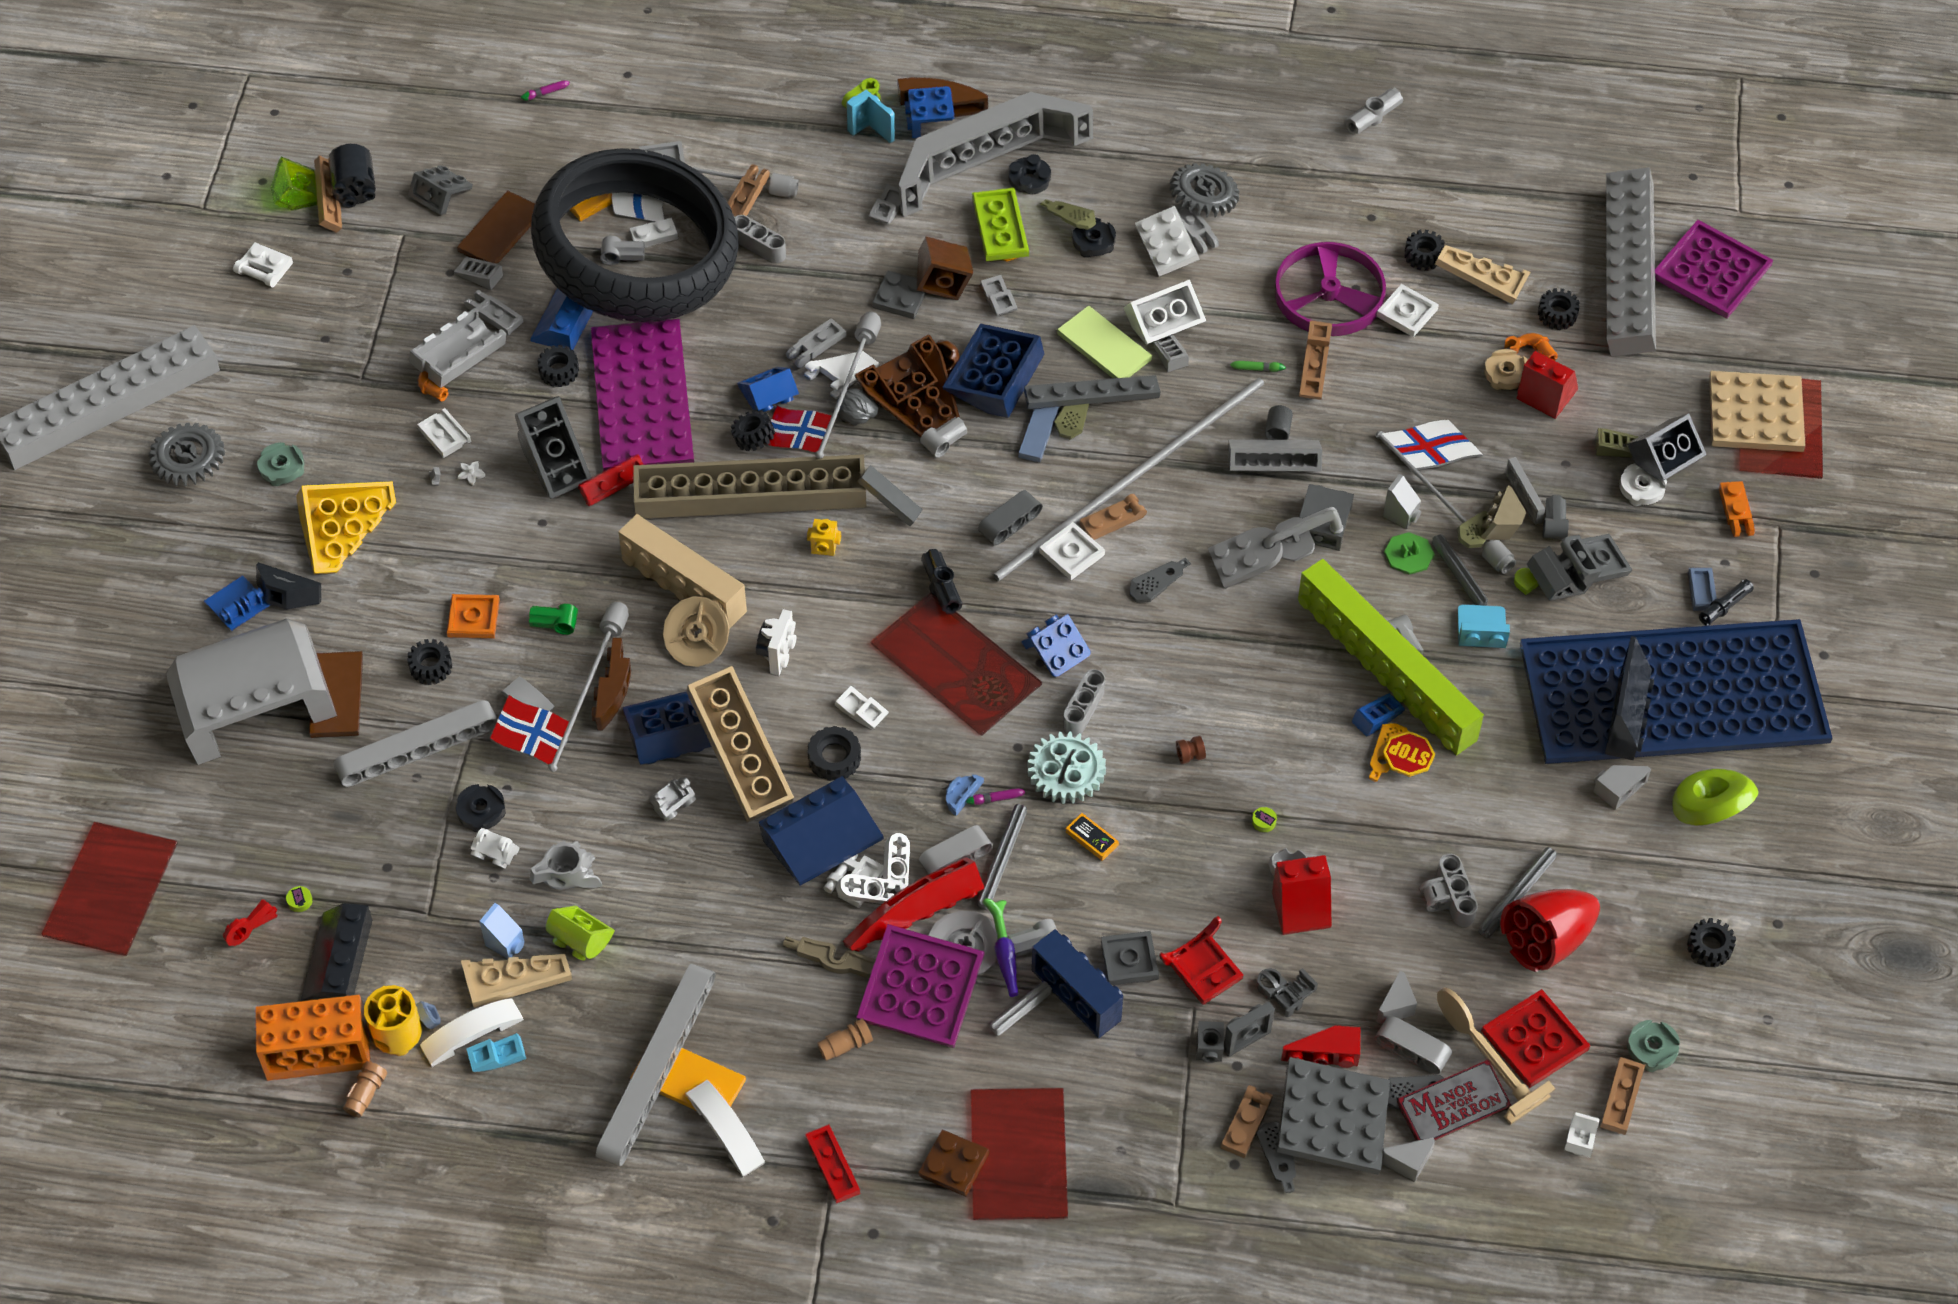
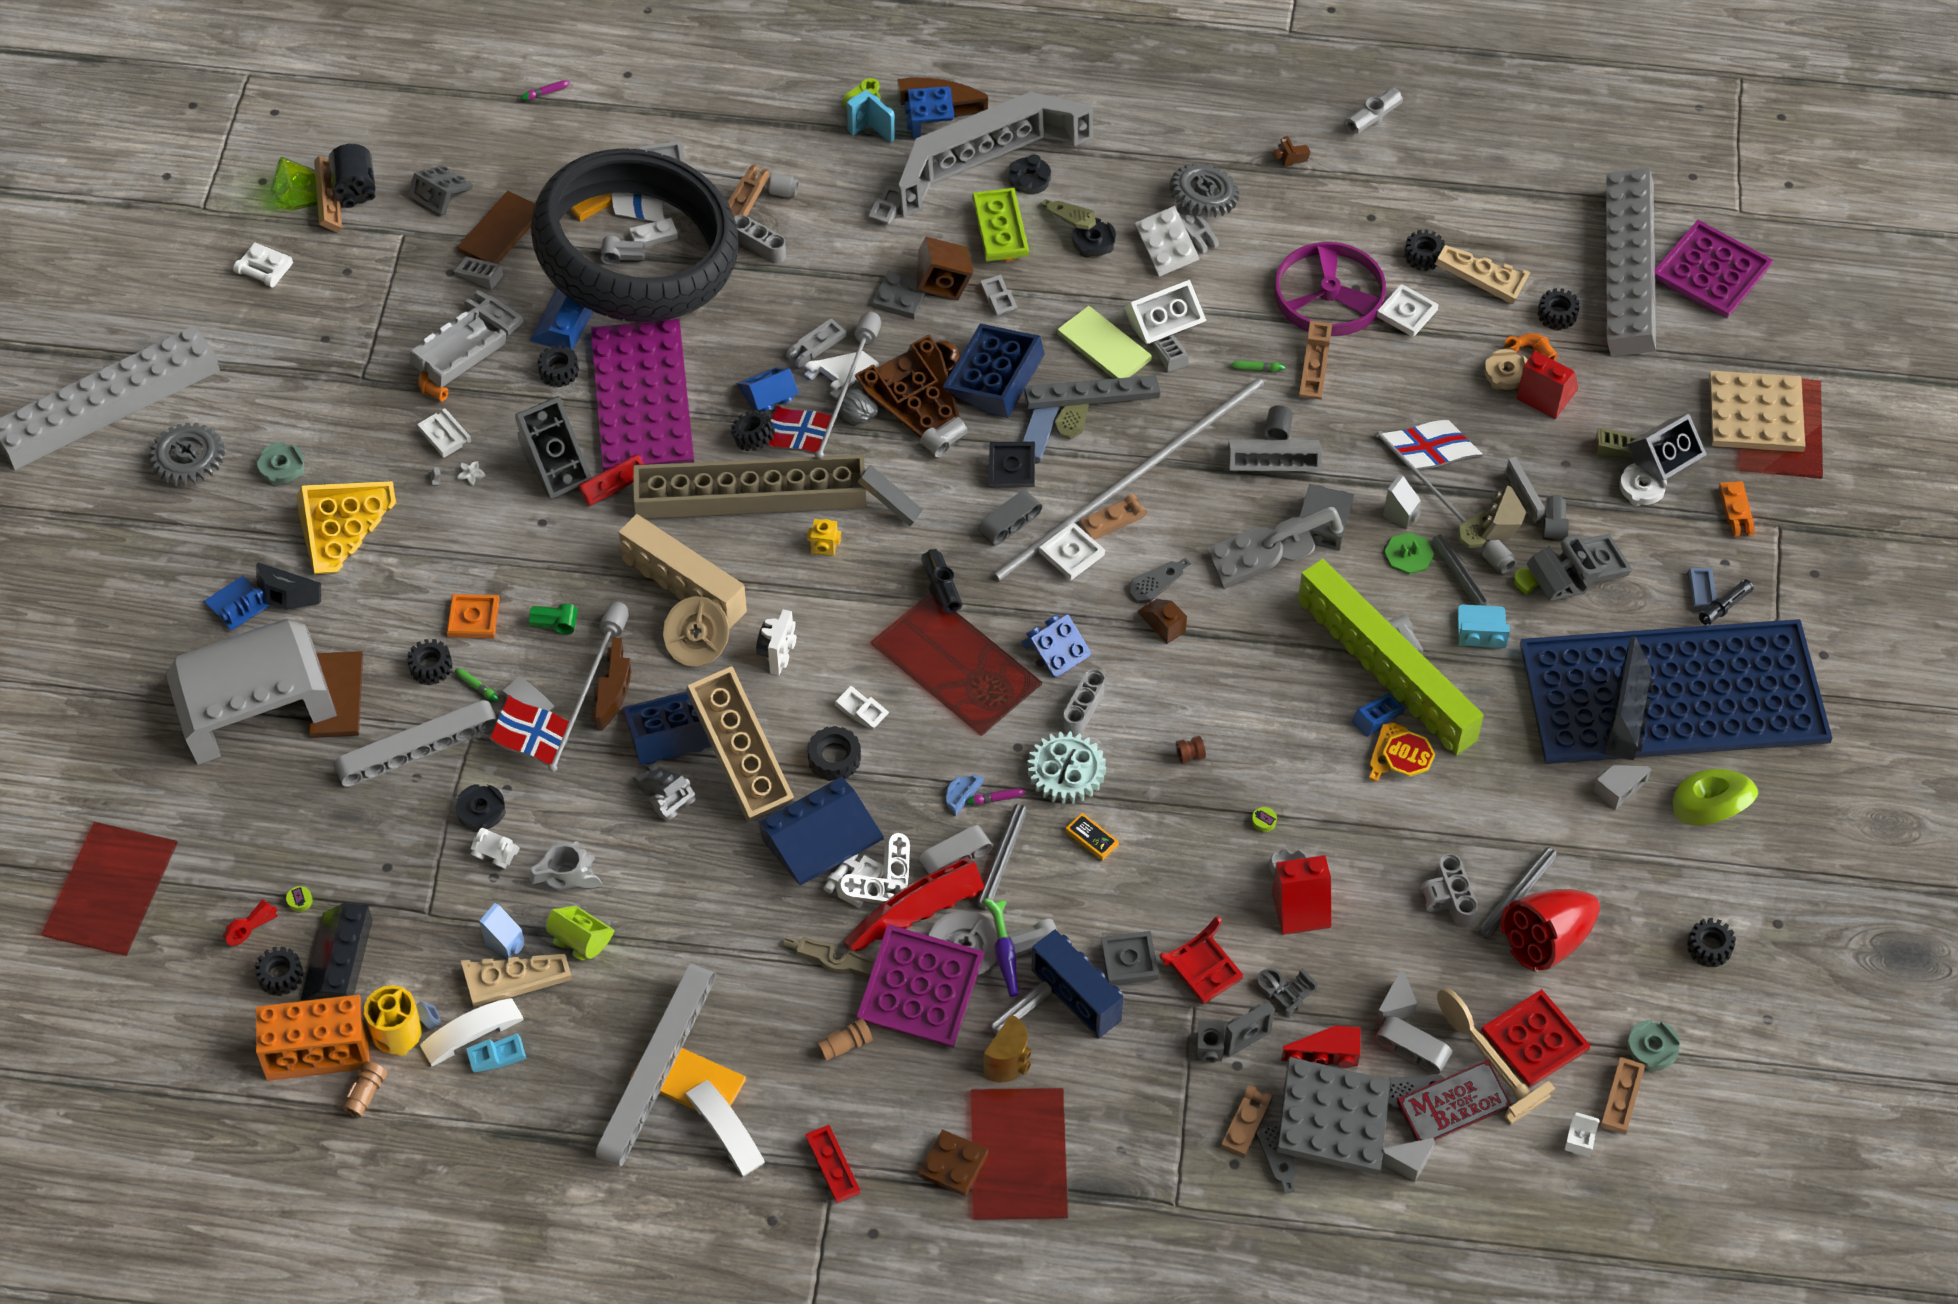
none -> black tyre [255,946,304,996]
none -> bright green piece [455,668,499,702]
none -> dark grey plate [633,763,687,798]
none -> pearl gold brick [984,1014,1032,1083]
none -> black plate [989,441,1036,487]
none -> reddish brown slope [1138,599,1187,644]
none -> reddish brown piece [1272,136,1311,166]

